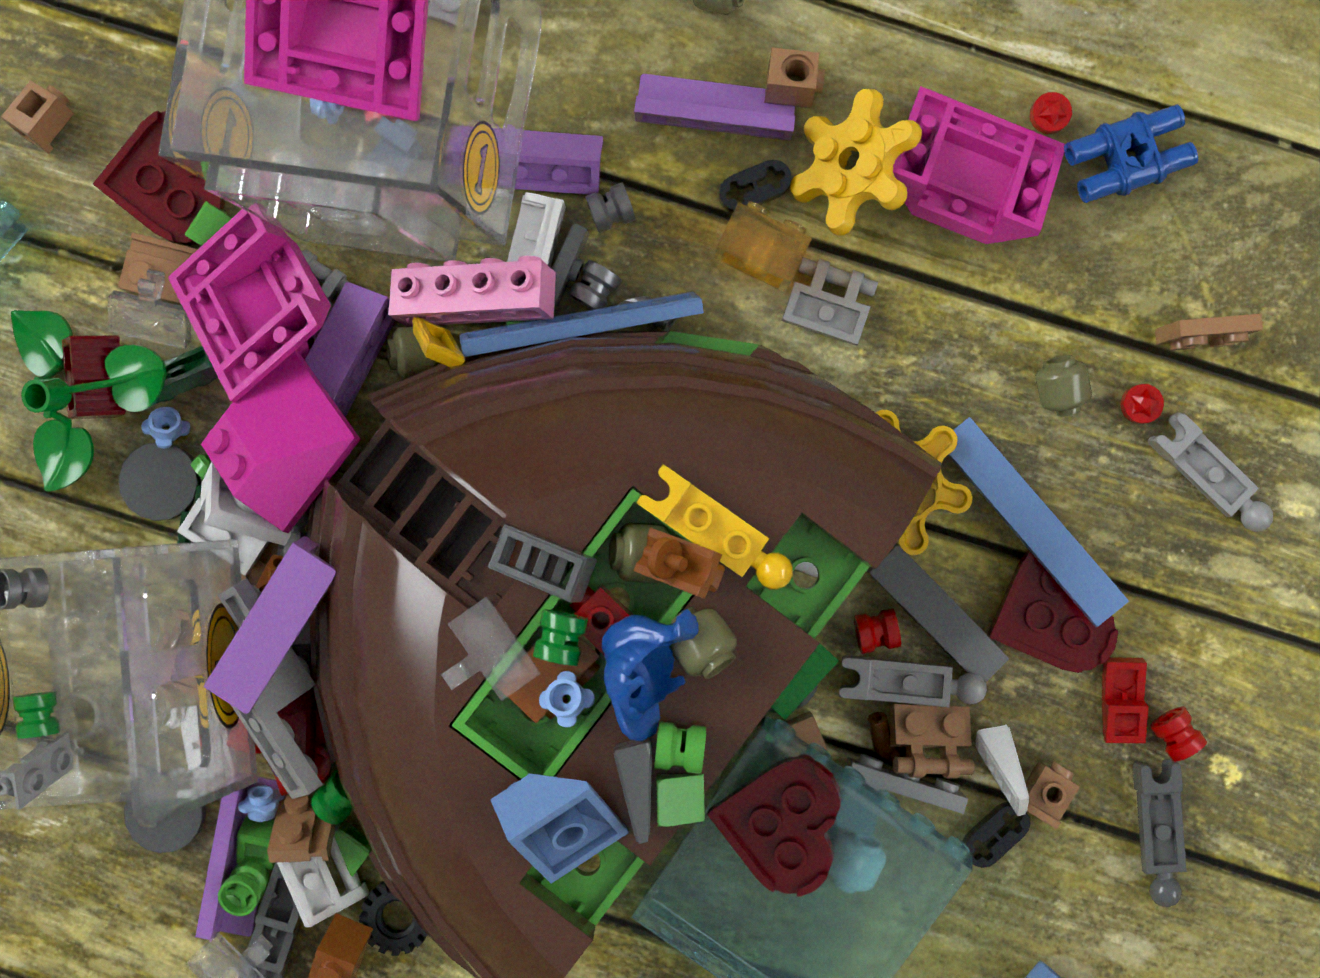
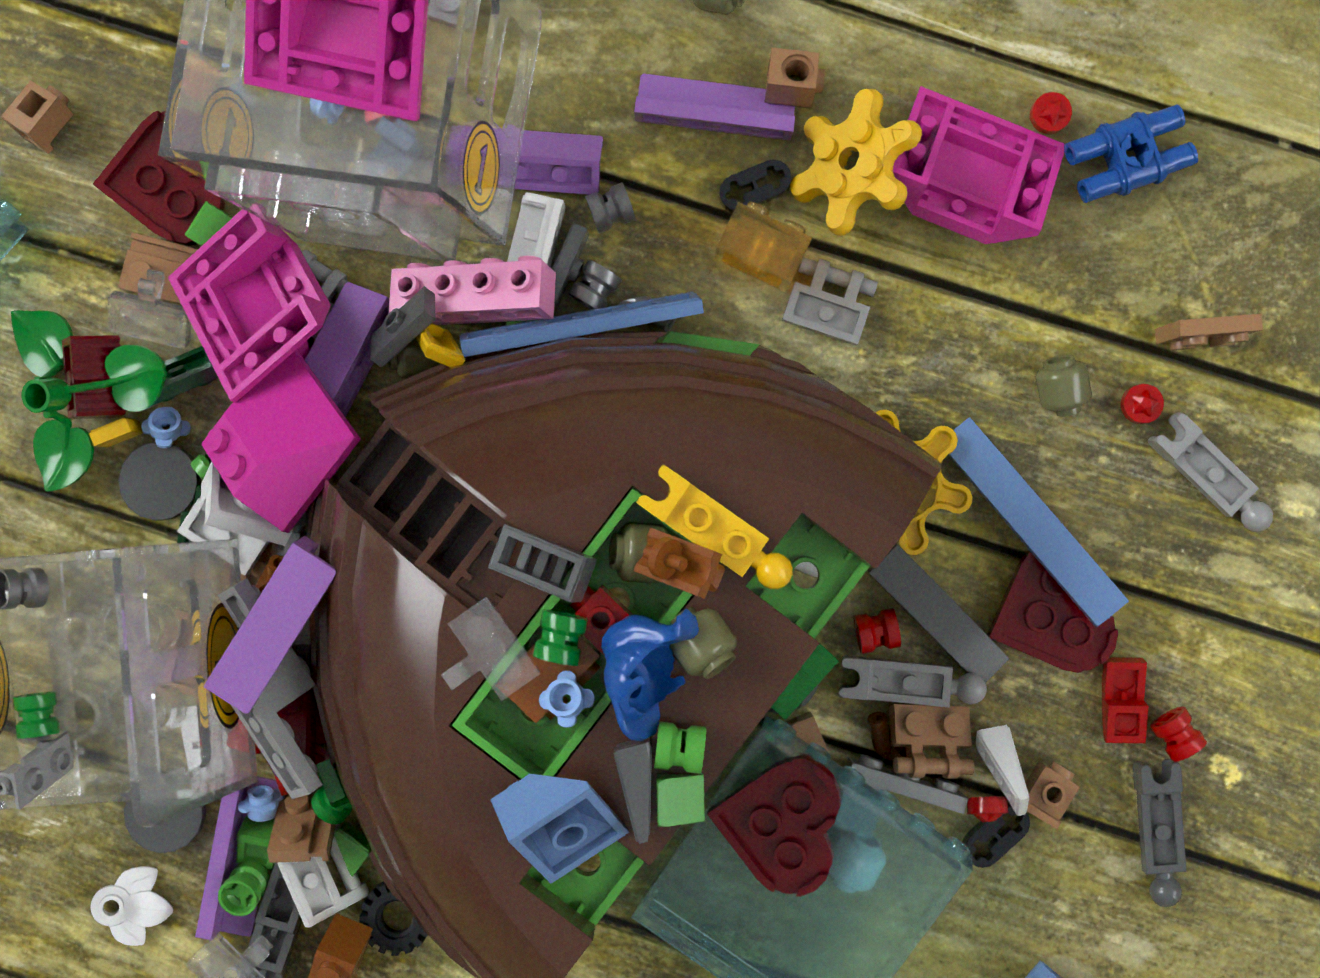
none -> yellow tile [89,417,143,448]
none -> white plate [90,866,174,946]
none -> green tile [316,759,348,808]
none -> dark grey plate [370,286,436,367]
none -> red tile [967,796,1008,822]

